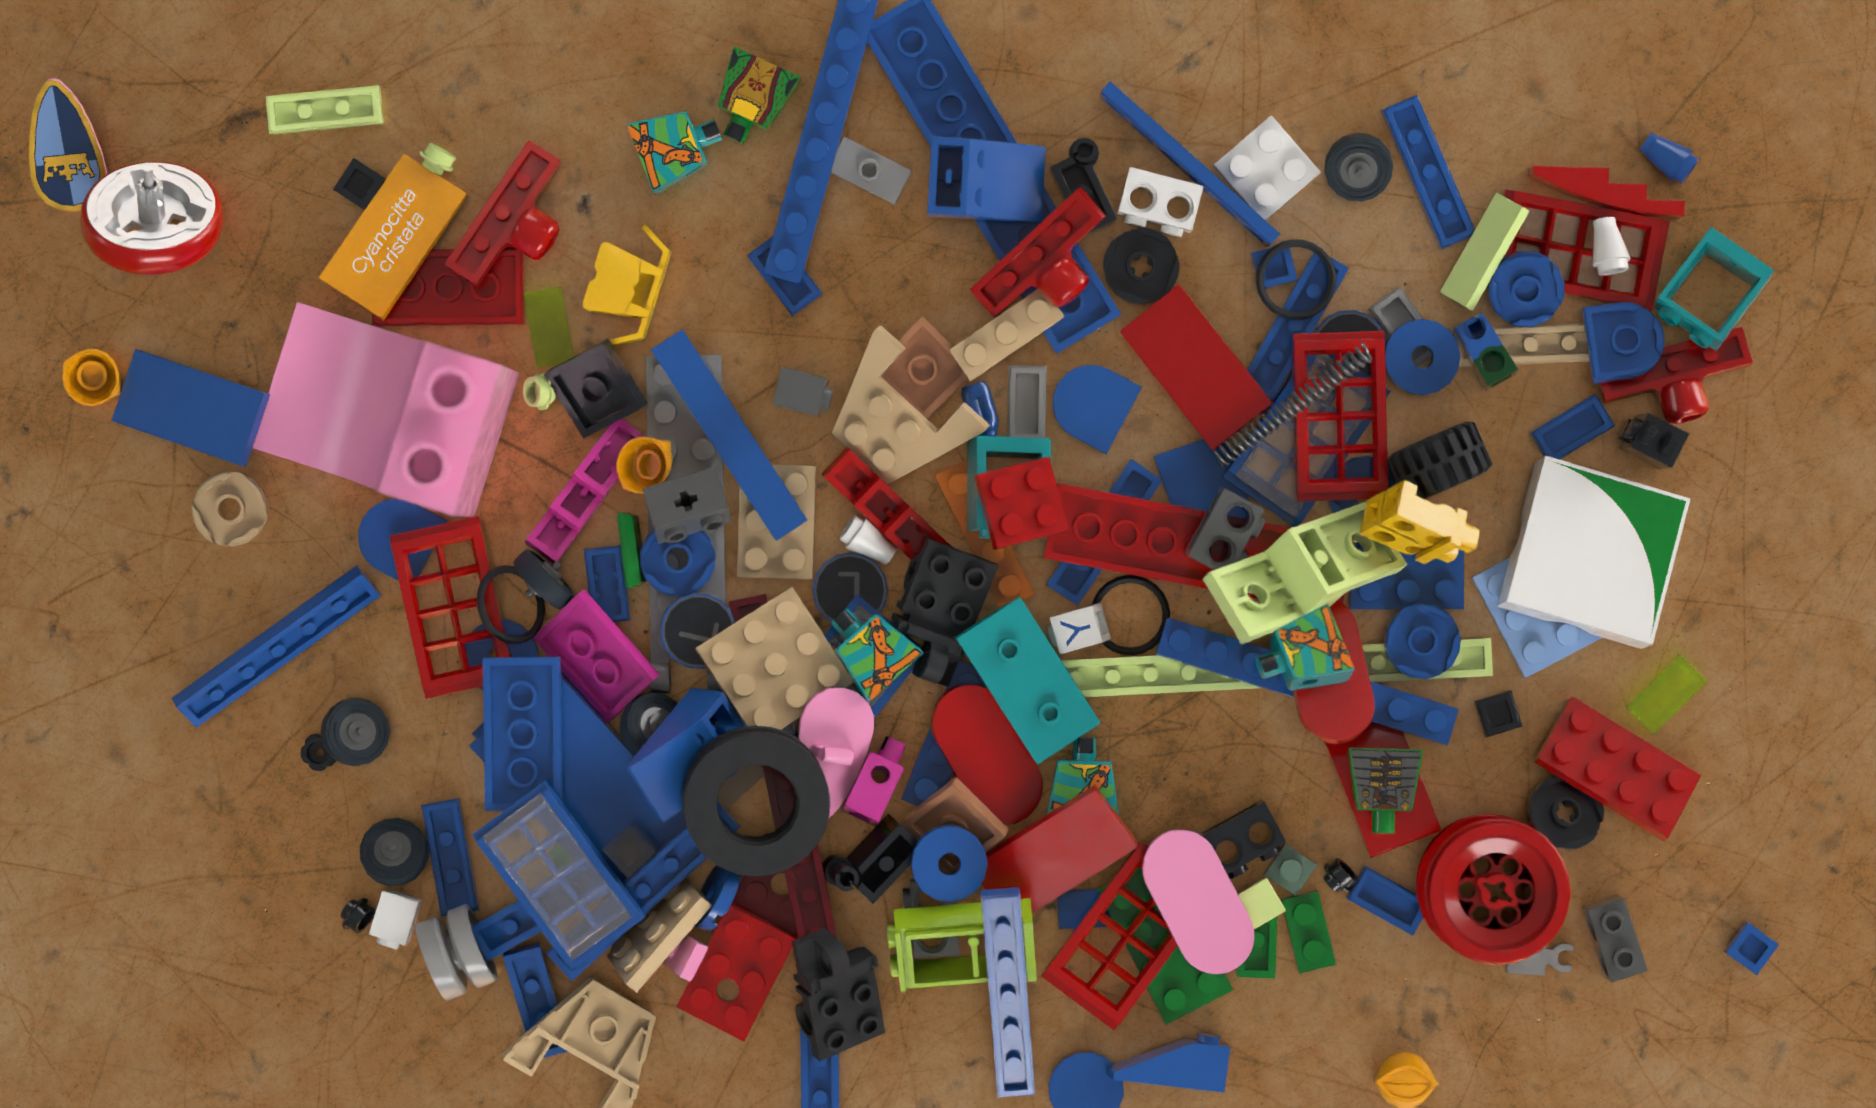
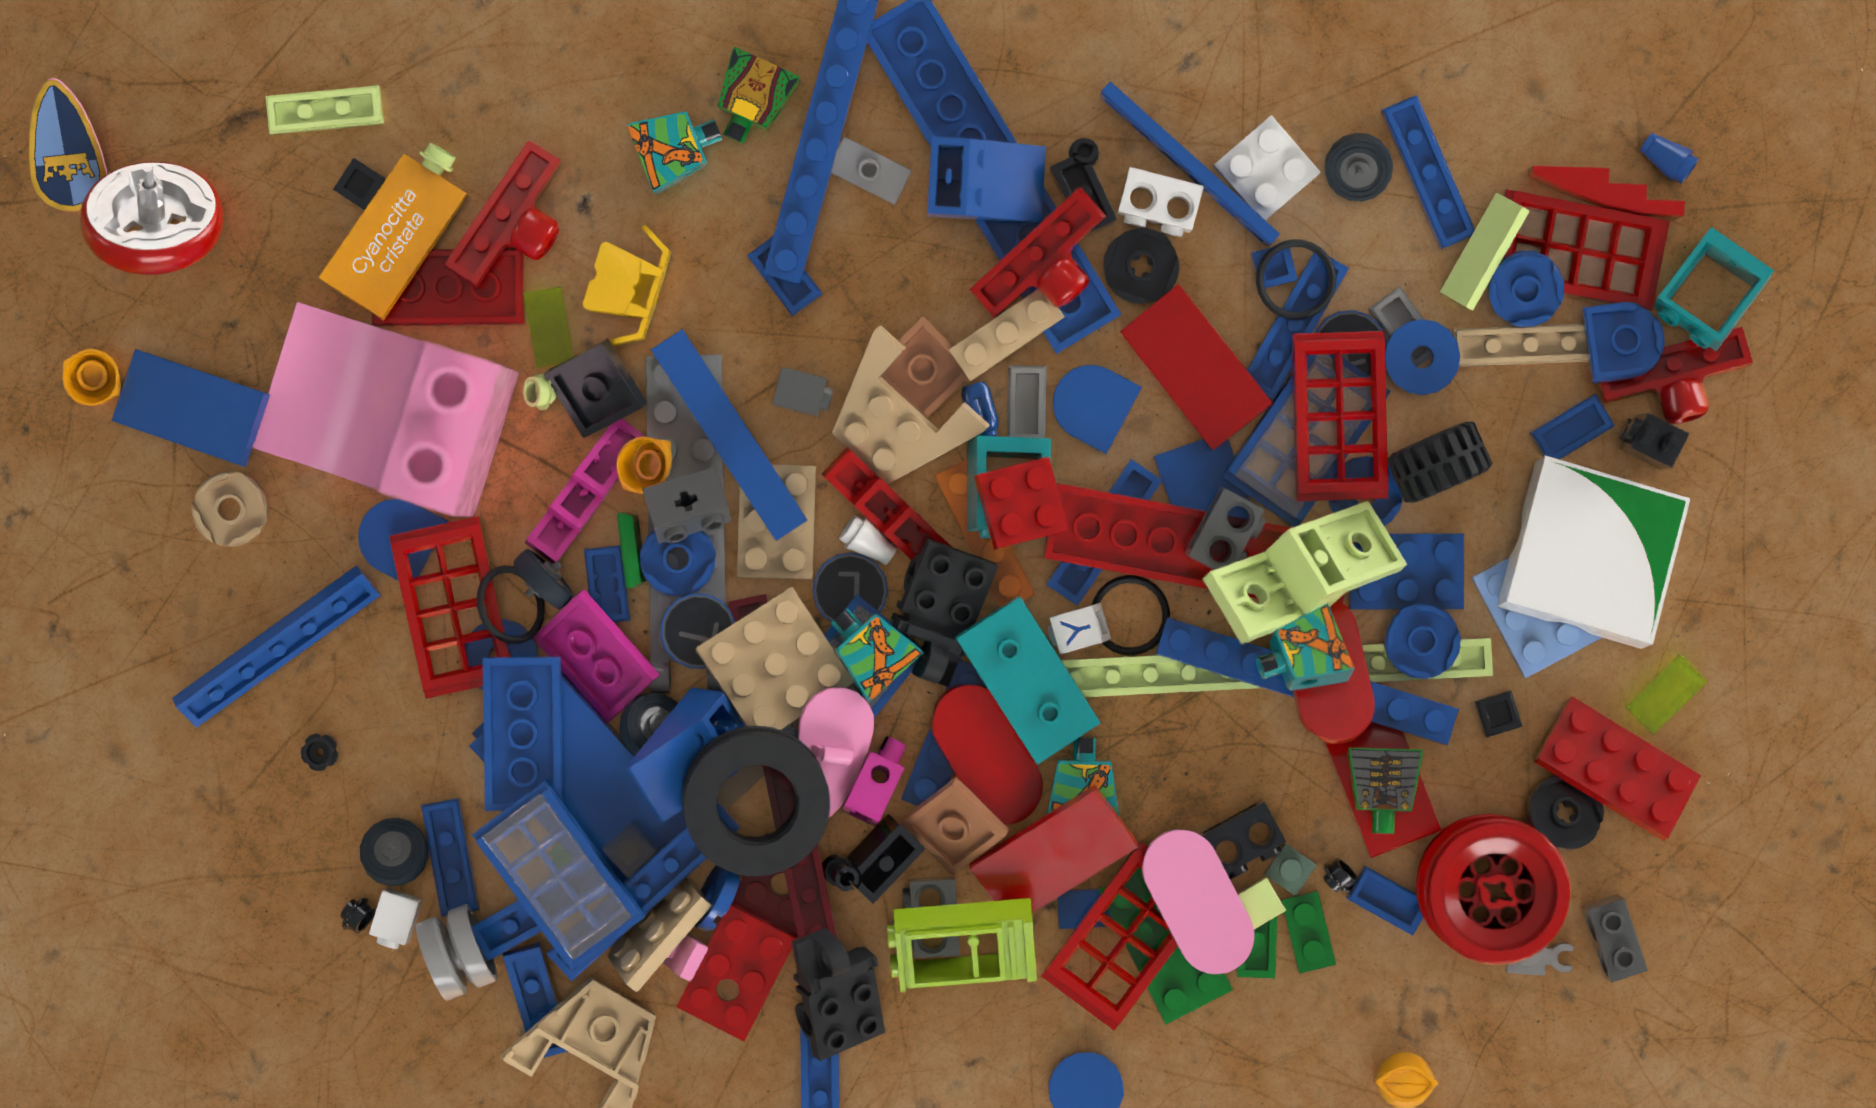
black wheel [320,698,390,766] -> none
blue tile [910,824,988,902] -> none
tile [981,887,1035,1097] -> none
blue slope [1106,1033,1231,1093] -> none
dark grey piece [1212,342,1372,467] -> none
yellow hips [1359,480,1480,564] -> none
leg [1454,312,1518,391] -> none
white cone [1593,217,1631,275] -> none
blue plate [1724,921,1779,975] -> none

